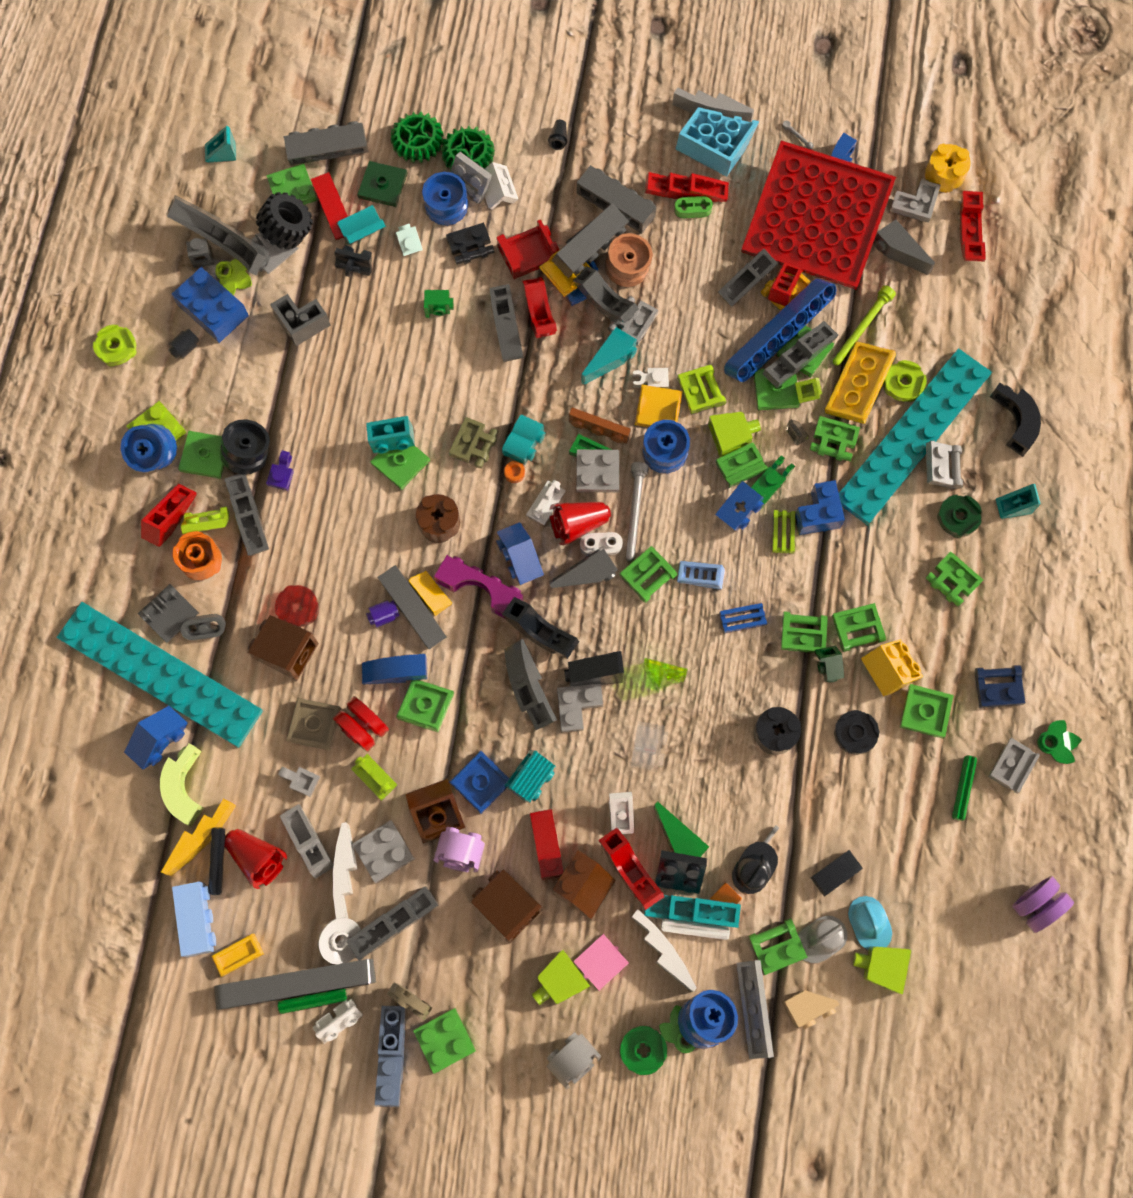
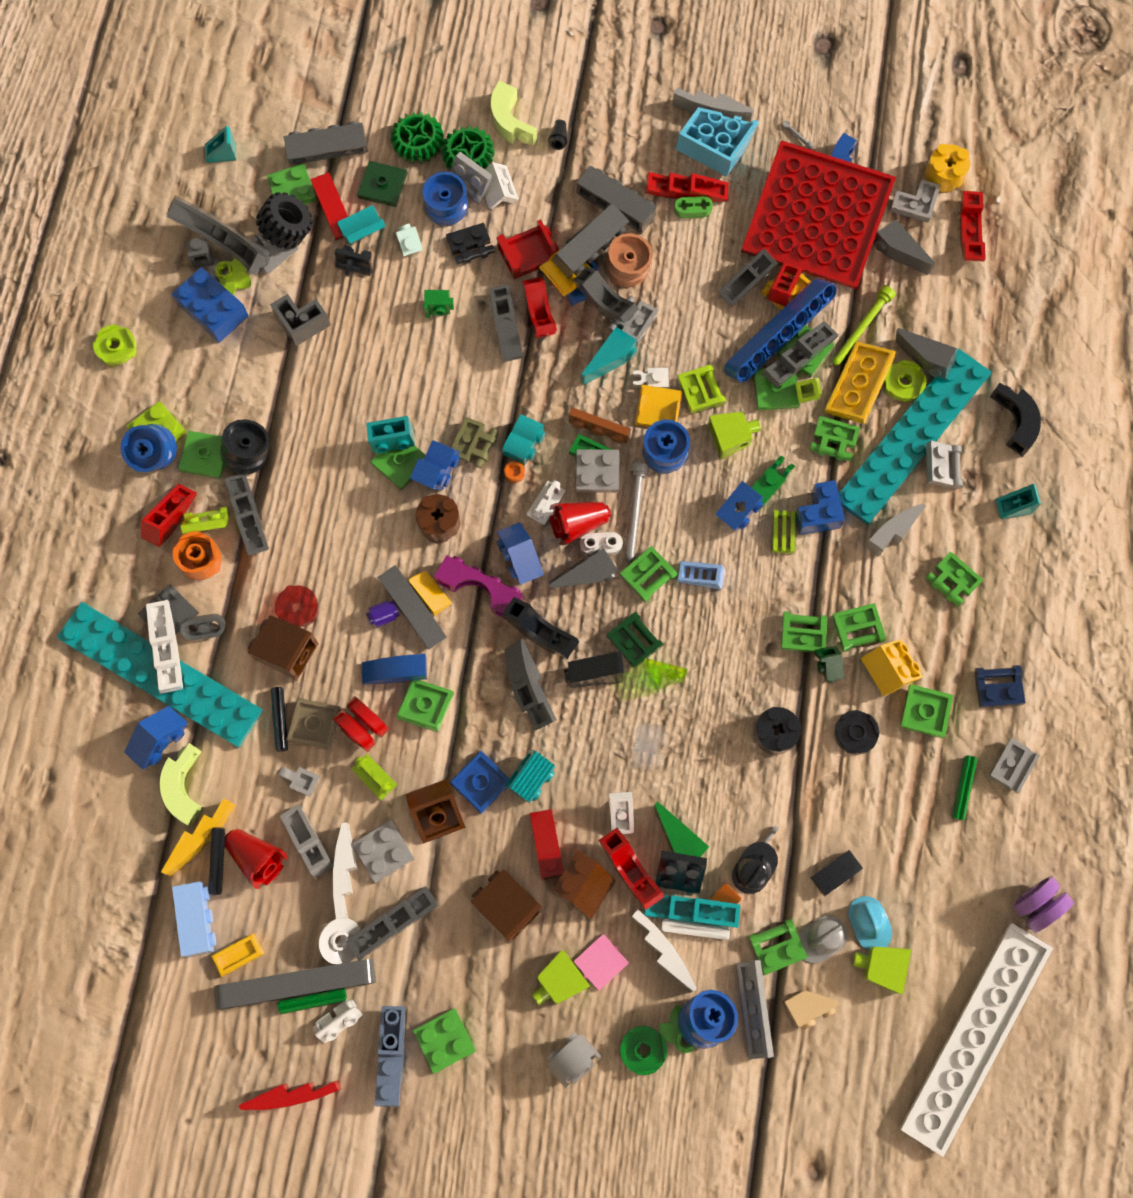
black brick [168,329,200,359] -> none
dark purple plate [266,450,294,491] -> none
dark tan plate [387,982,433,1020] -> none
lavender brick [434,827,485,873] -> none
light grey plate [557,683,603,733] -> none
bright green plate [715,442,768,488] -> none
blue tile [719,603,767,633] -> none
clear smoke slope [786,419,809,445] -> none
dark green plate [937,494,982,538] -> none
green plate [1037,720,1082,764] -> none
none -> white slope [146,600,183,694]
none -> red slope [238,1081,341,1110]
none -> black axle [271,687,288,752]
none -> blue brick [410,440,460,490]
none -> yellowish green arch [491,81,537,146]
none -> dark green plate [606,612,664,669]
none -> light grey slope [865,503,926,556]
none -> dark grey slope [896,328,957,379]
none -> white plate [899,923,1053,1157]

